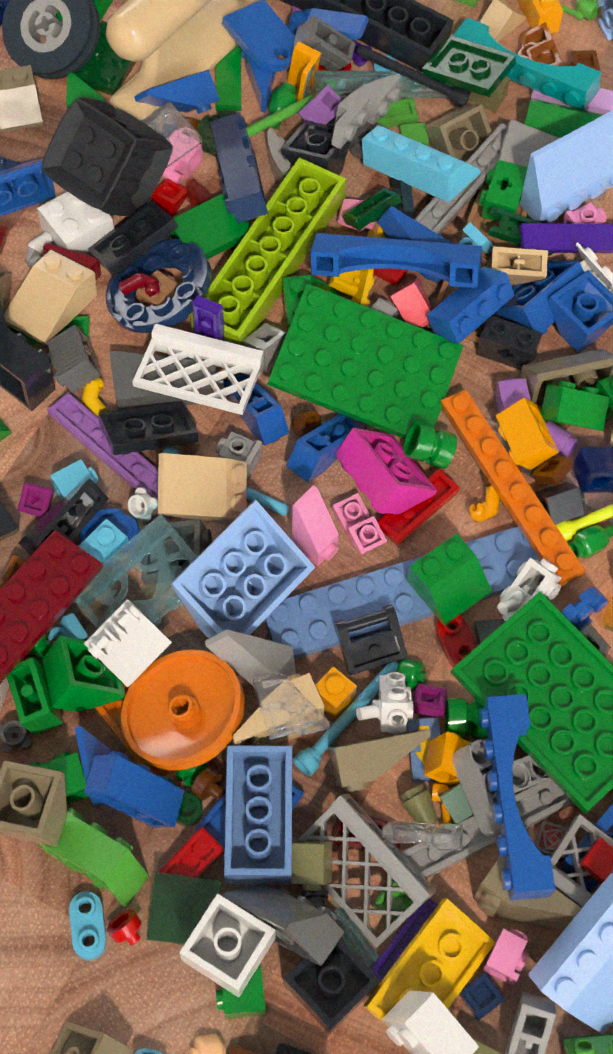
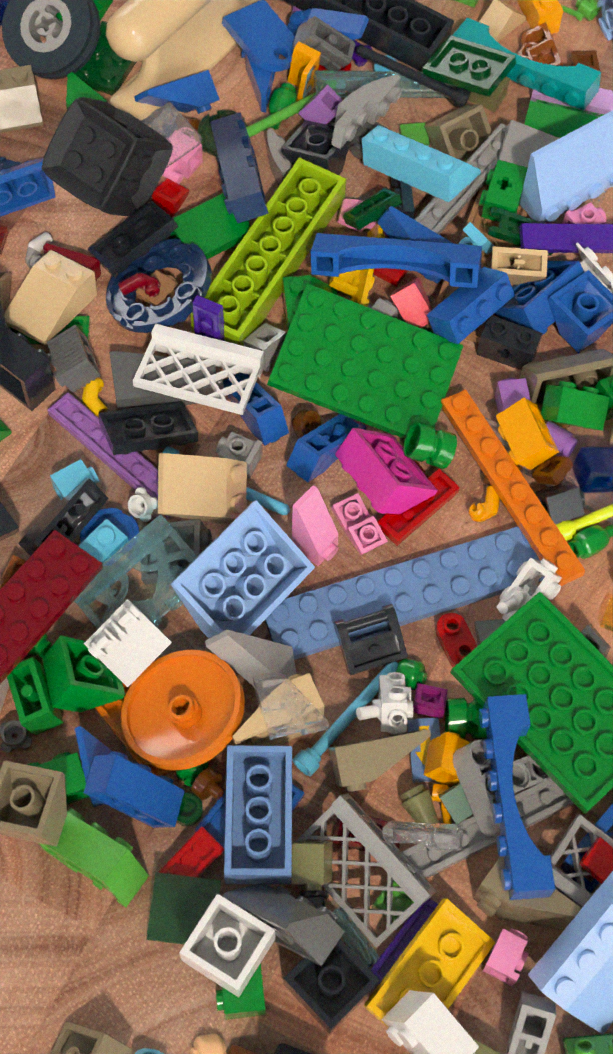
magenta tile [17,482,55,517] -> none
white brick [37,191,114,255] -> none
medium azure tile [48,613,88,641] -> none
medium azure plate [69,892,107,961] -> none
red tile [106,909,142,945] -> none
clear red tile [186,179,212,207] -> none
green tile [216,46,242,111] -> none
light orange brick [315,667,357,720] -> none
bright green tile [376,98,419,128] -> none
green slope [407,534,492,626] -> none
dark blue tile [459,972,506,1021] -> none
tile [535,819,569,862] -> none
blue plate [561,586,609,632] -> none

